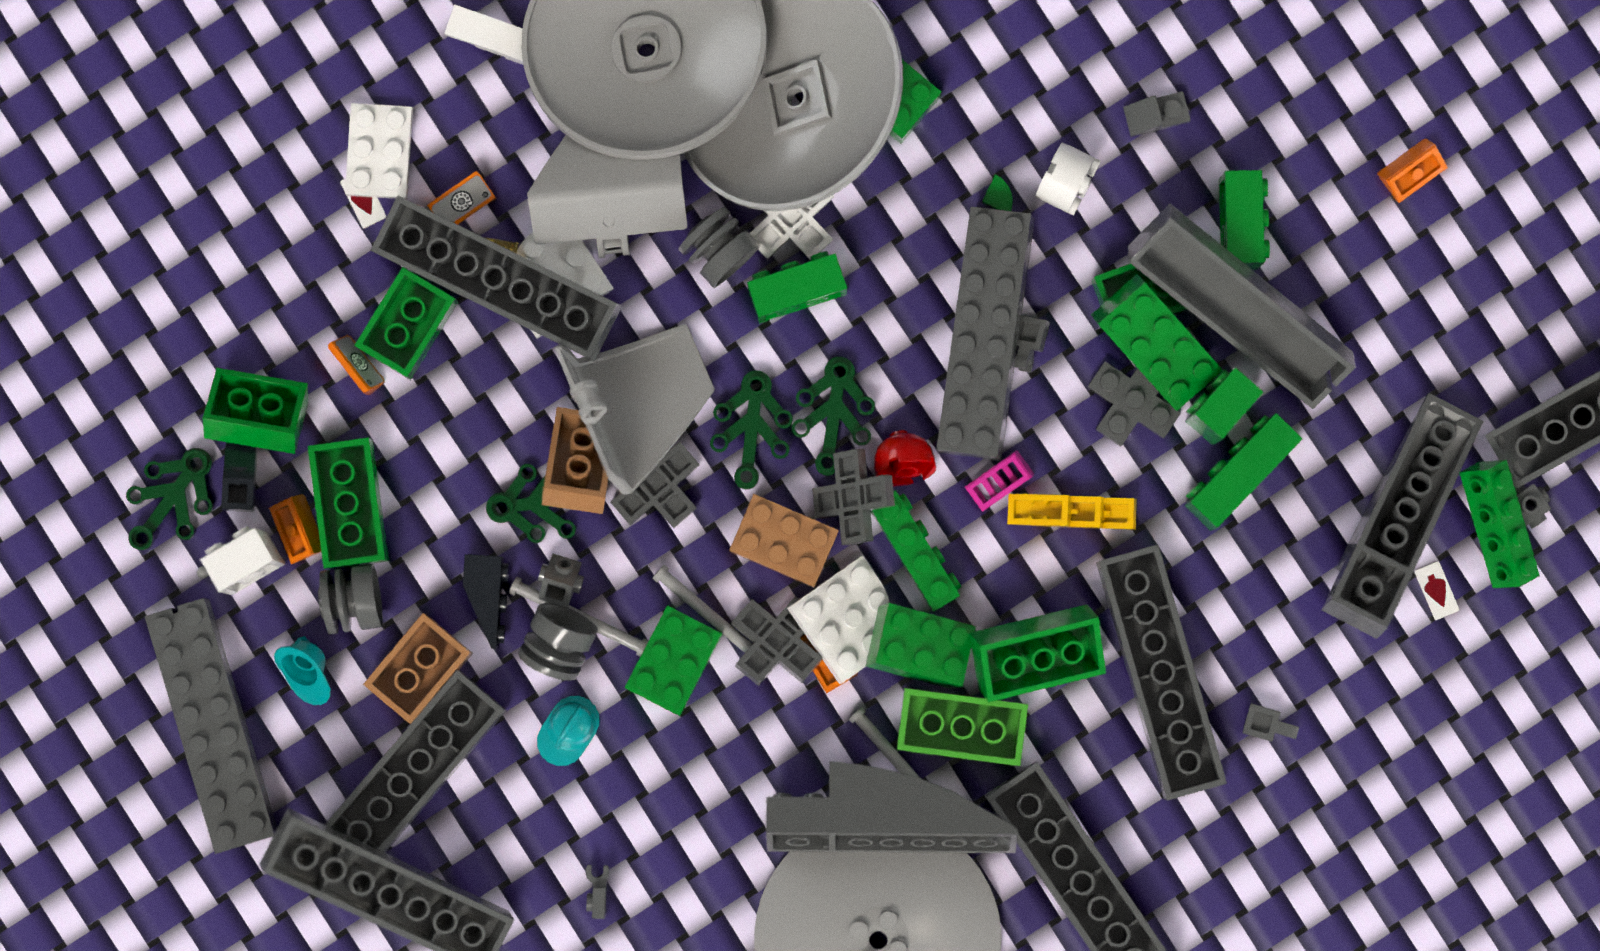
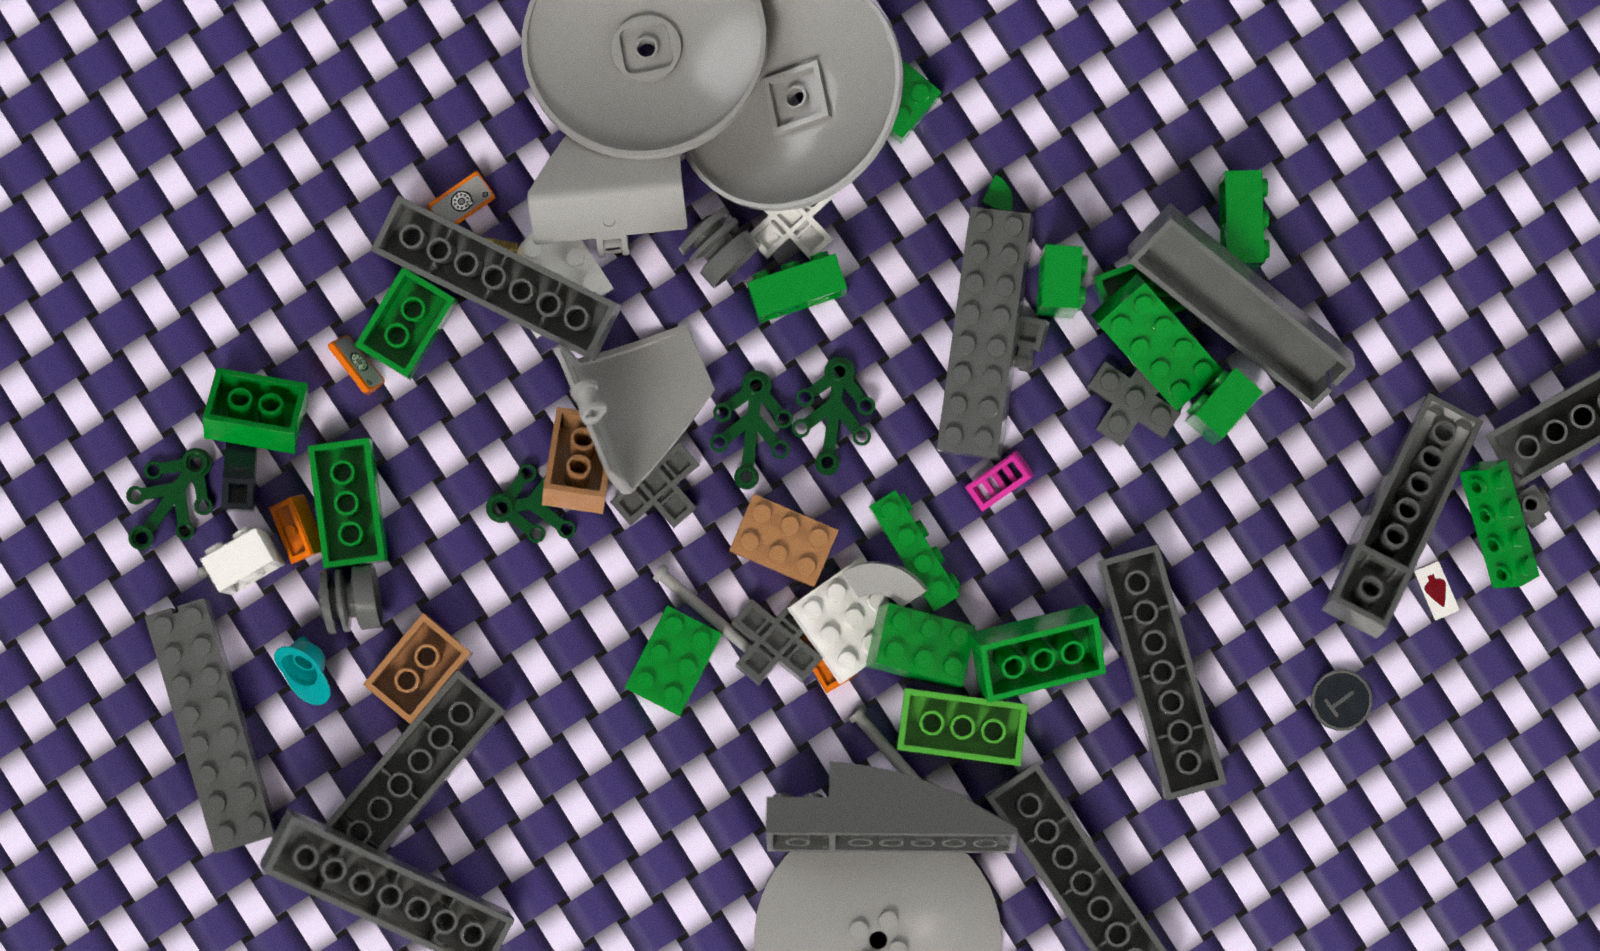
white sticker [340,179,387,228] -> none
white plate [345,103,413,199] -> none
white slope [444,5,523,64] -> none
black slope [463,554,509,650] -> none
light grey bar [509,577,649,657] -> none
dark grey wheel [518,603,598,681] -> none
teal piece [537,696,599,766] -> none
dark grey brick [538,554,584,608] -> none
dark grey plate [585,865,609,919] -> none
dark grey plate [812,449,895,545] -> none
red cylinder [874,430,937,486] -> none
yellow slope [1007,494,1137,530] -> none
white brick [1035,143,1101,216] -> none
dark grey slope [1123,91,1191,137] -> none
green brick [1184,413,1303,531] -> none
dark grey plate [1242,703,1299,742] -> none
orange slope [1377,139,1448,203] -> none
none -> light grey tile [842,561,928,606]
none -> green brick [1036,244,1088,319]
none -> black tile [1310,670,1372,731]

